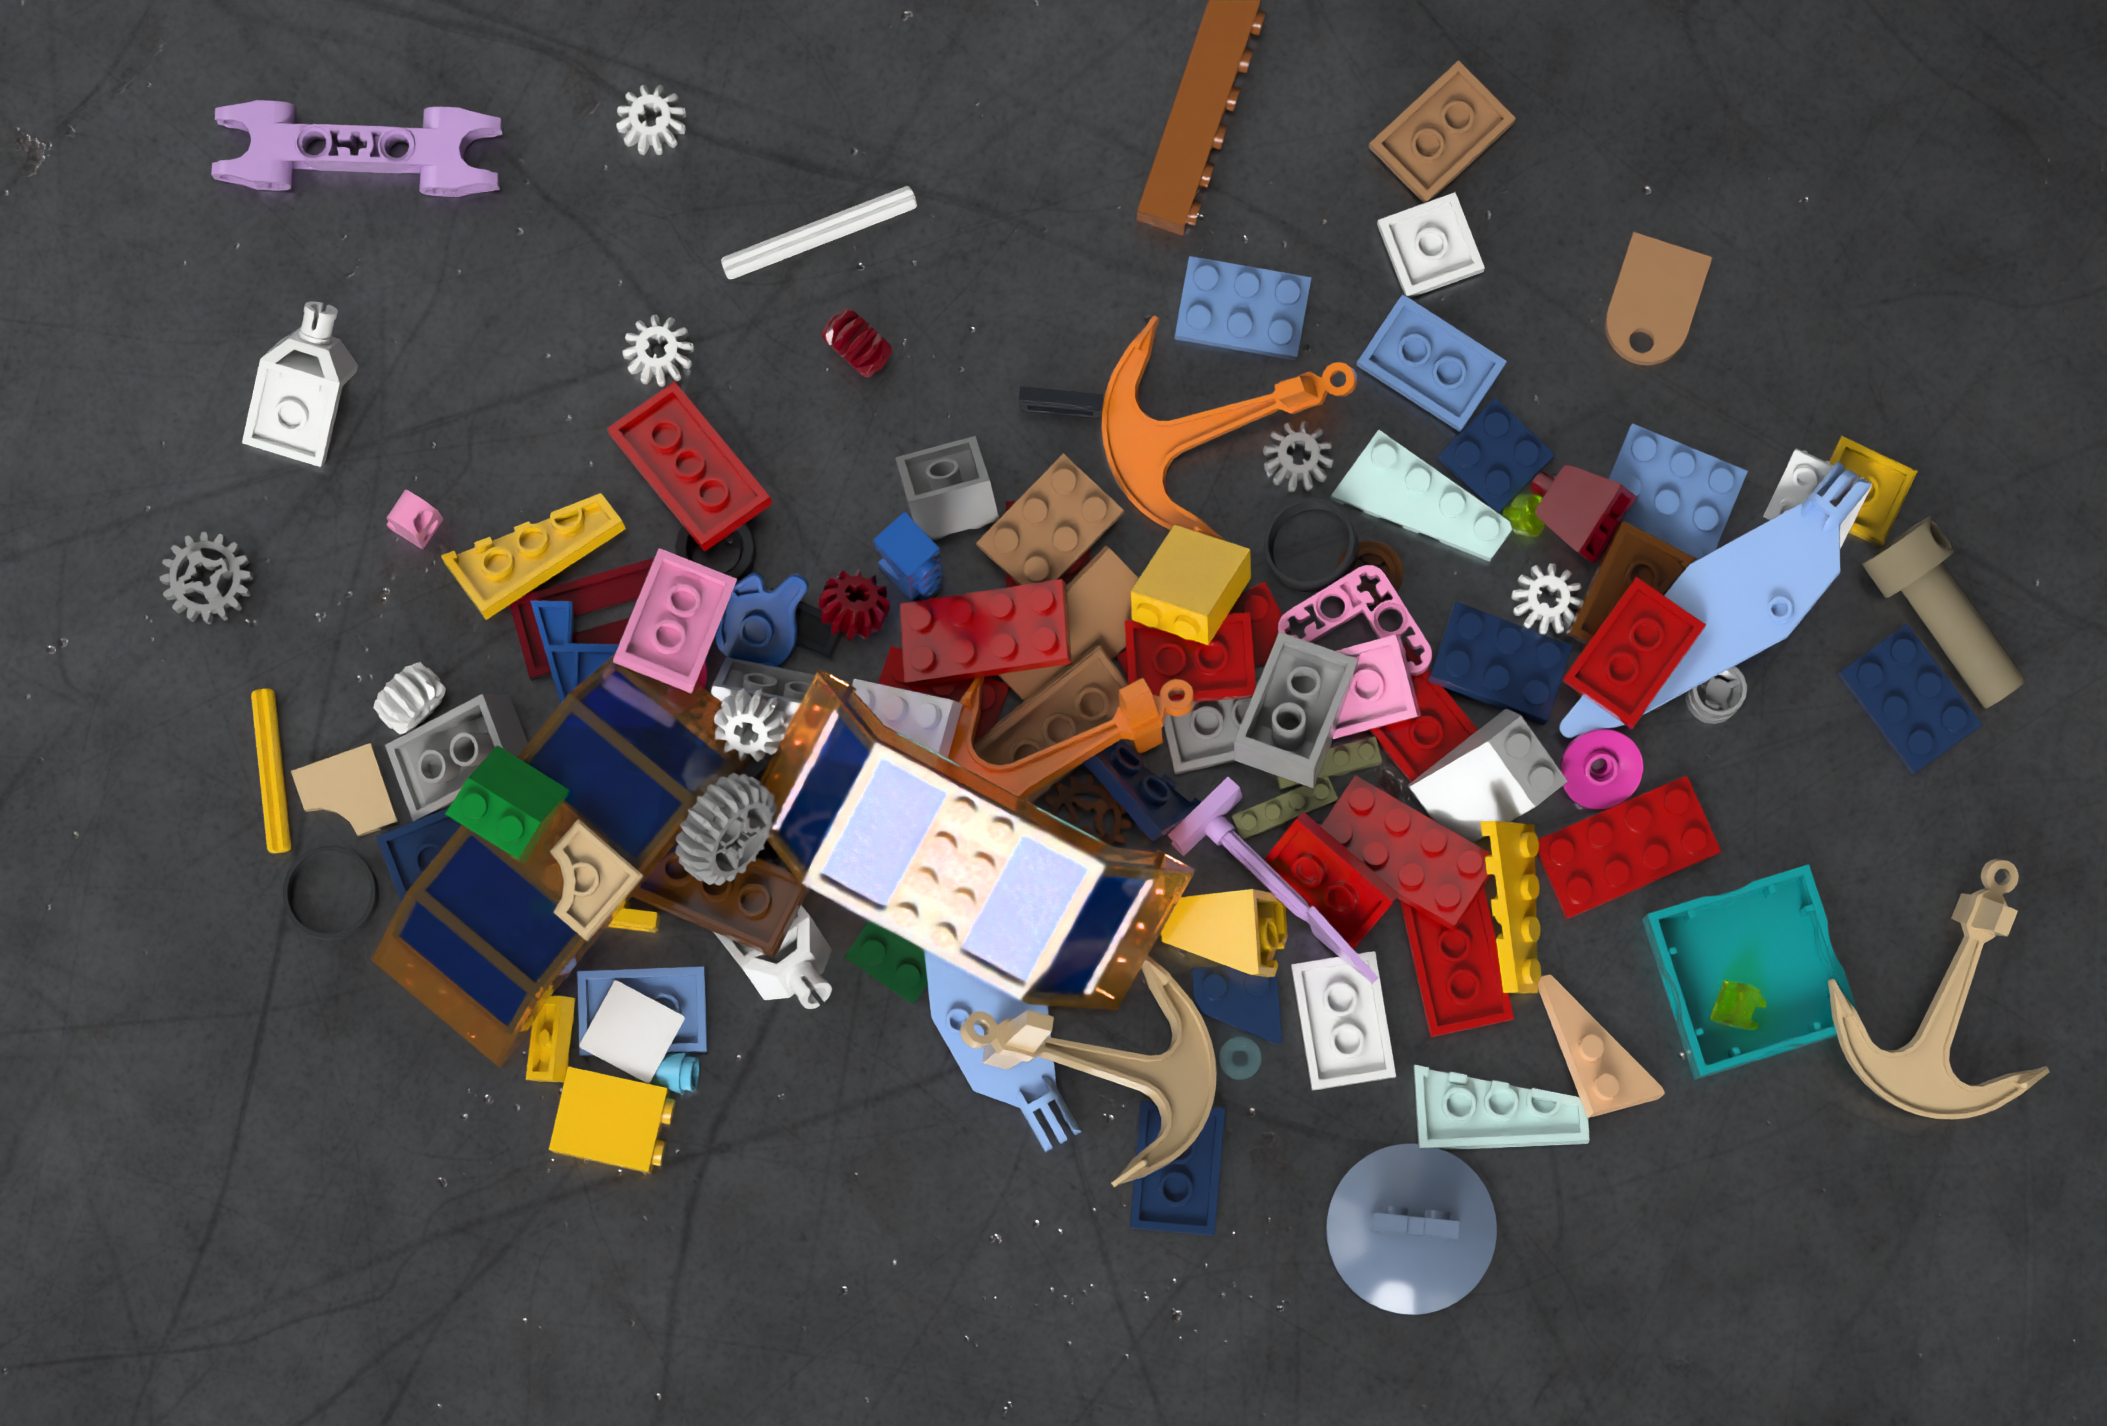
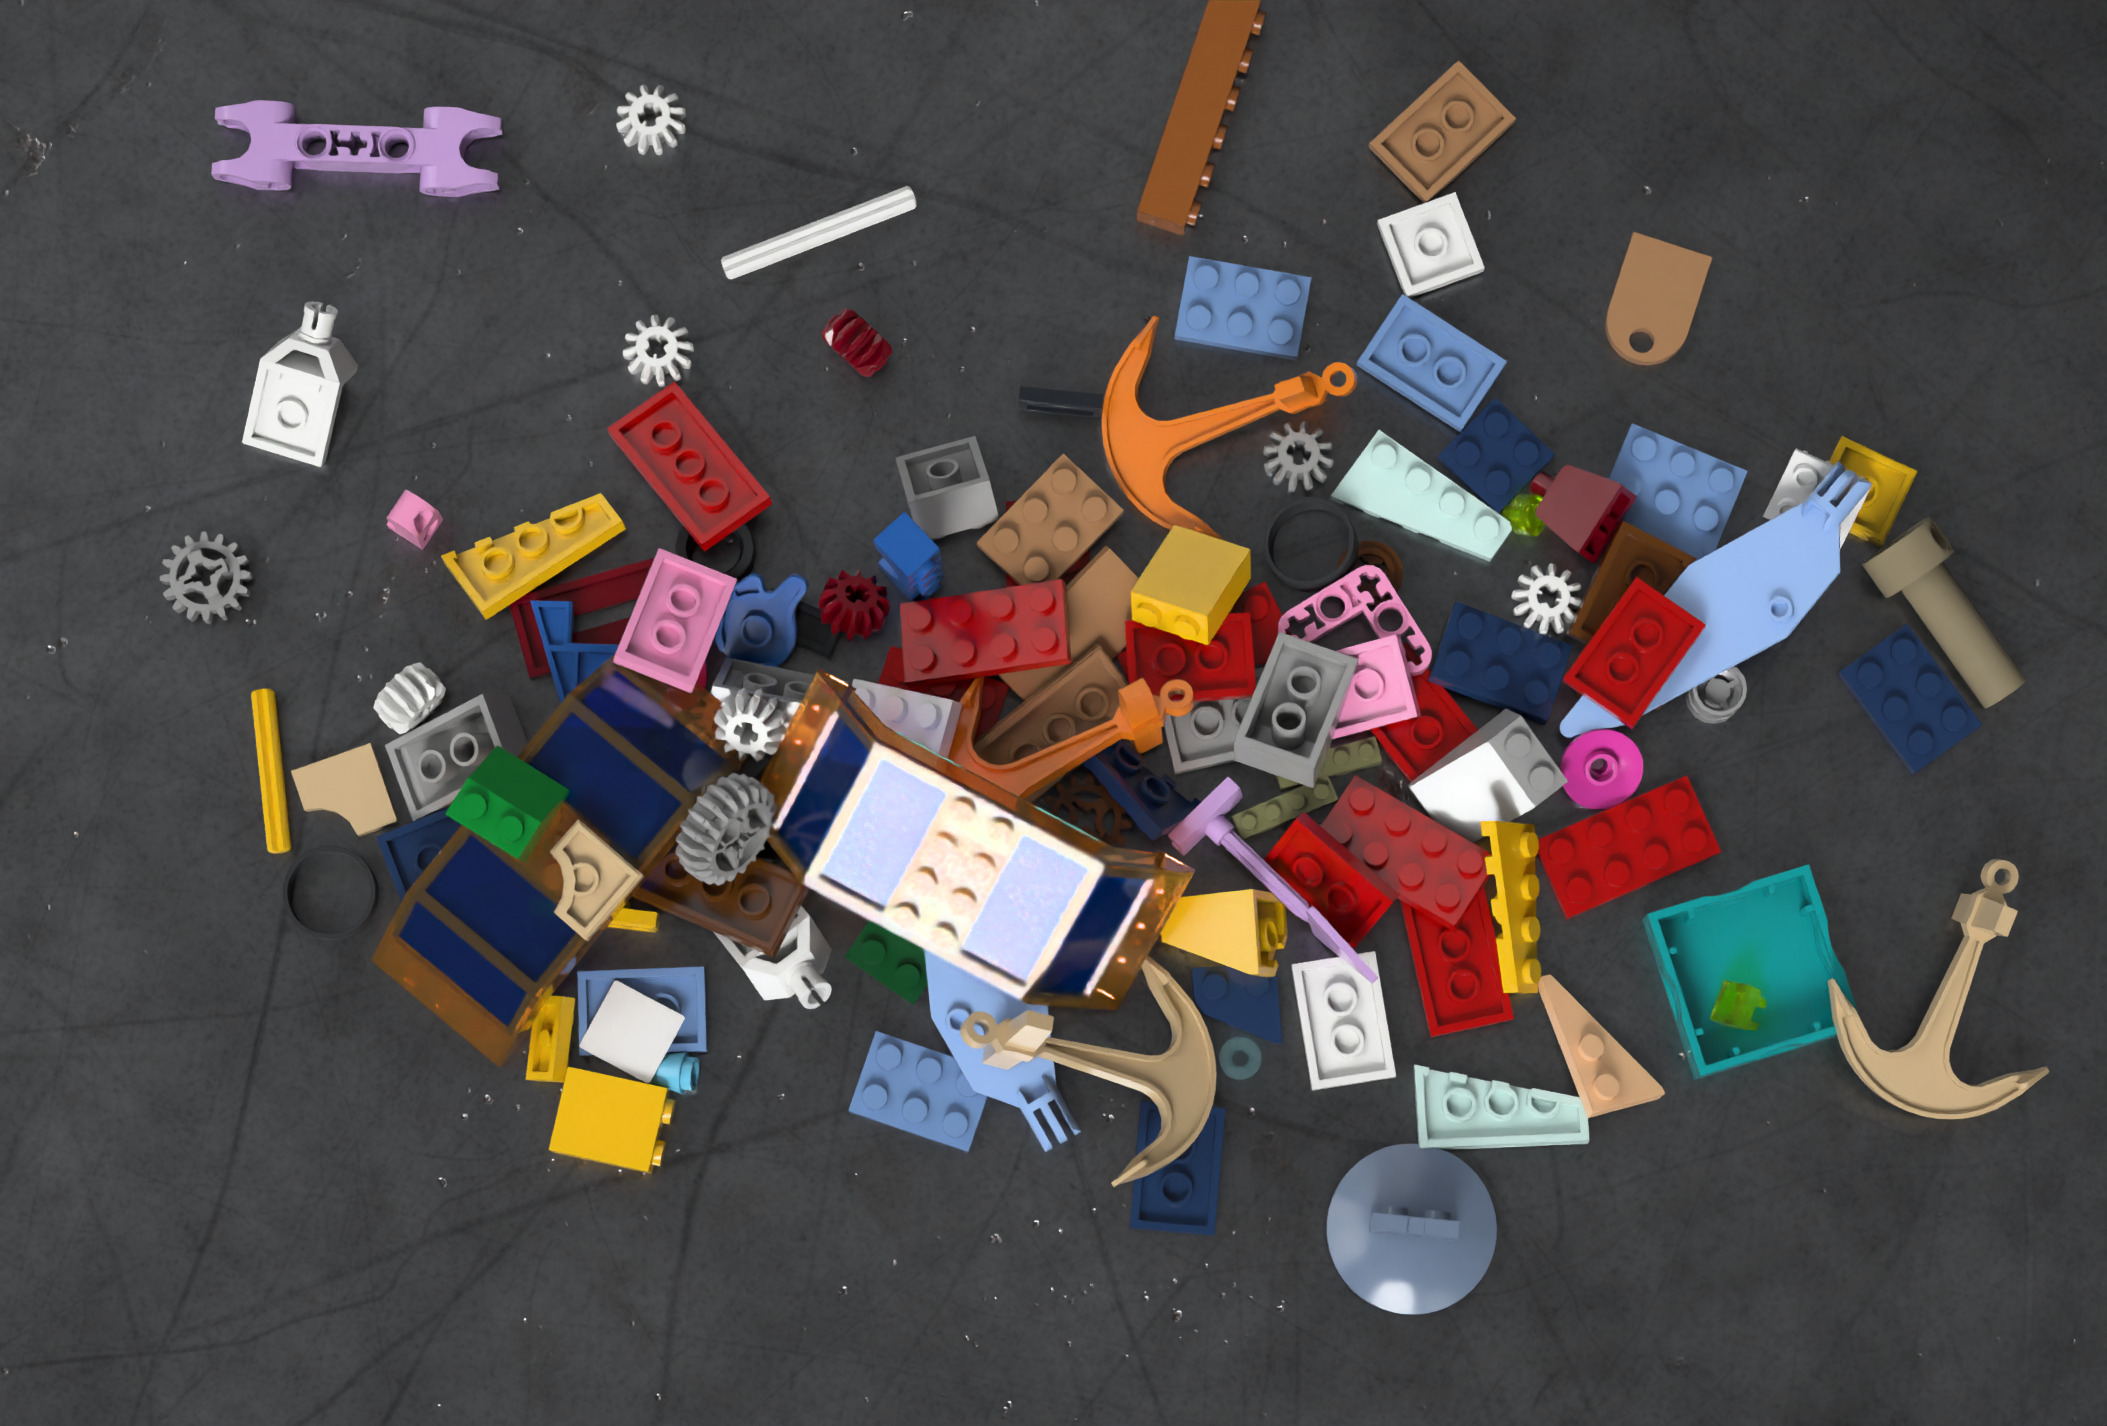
none -> medium blue plate [848,1031,988,1153]

